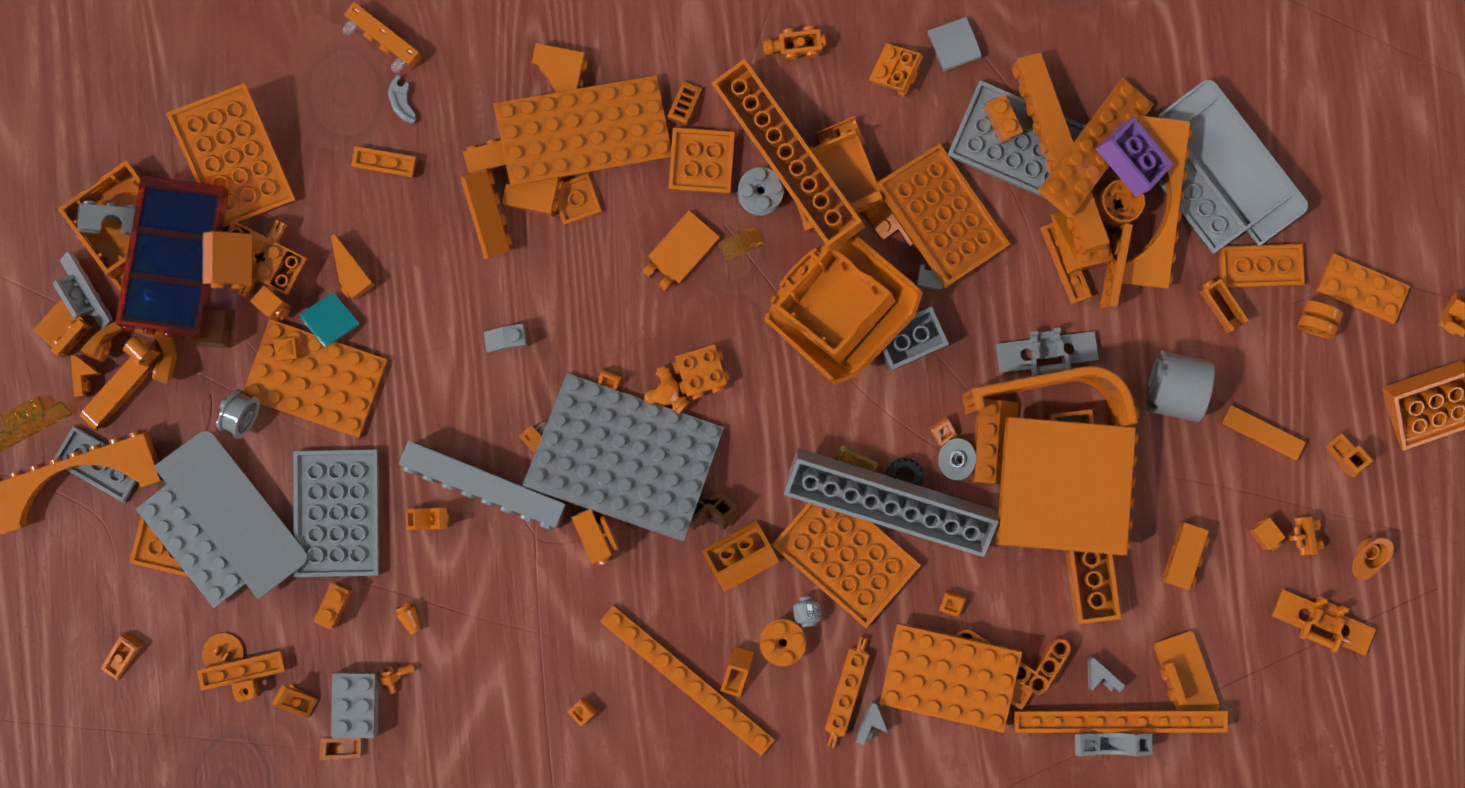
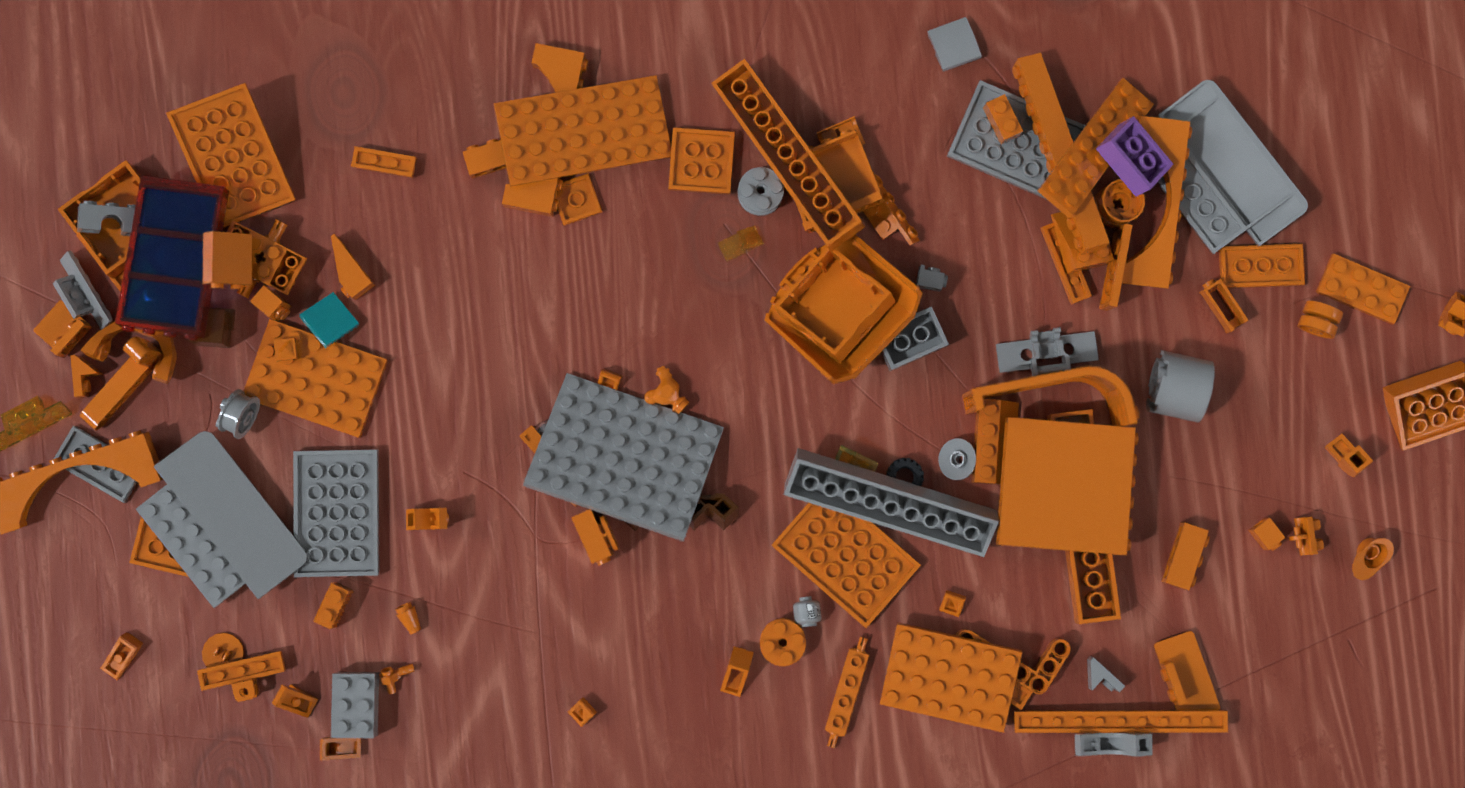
orange piece [342,2,422,74] -> none
light grey piece [388,75,416,124] -> none
light grey brick [399,441,568,530] -> none
orange slope [460,168,513,259] -> none
light grey slope [484,324,528,353] -> none
orange plate [600,605,775,756] -> none
orange tile [643,210,720,291] -> none
orange slope [667,81,702,127] -> none
orange brick [673,344,730,400] -> none
orange slope [702,520,779,592] -> none
orange brick [763,26,826,60] -> none
light grey slope [854,701,887,745] -> none
orange plate [869,43,923,97] -> none
orange plate [874,143,1011,288] -> none
orange tile [929,417,957,446] -> none
orange tile [1220,405,1306,461] -> none
orange piece [1271,589,1376,656] -> none

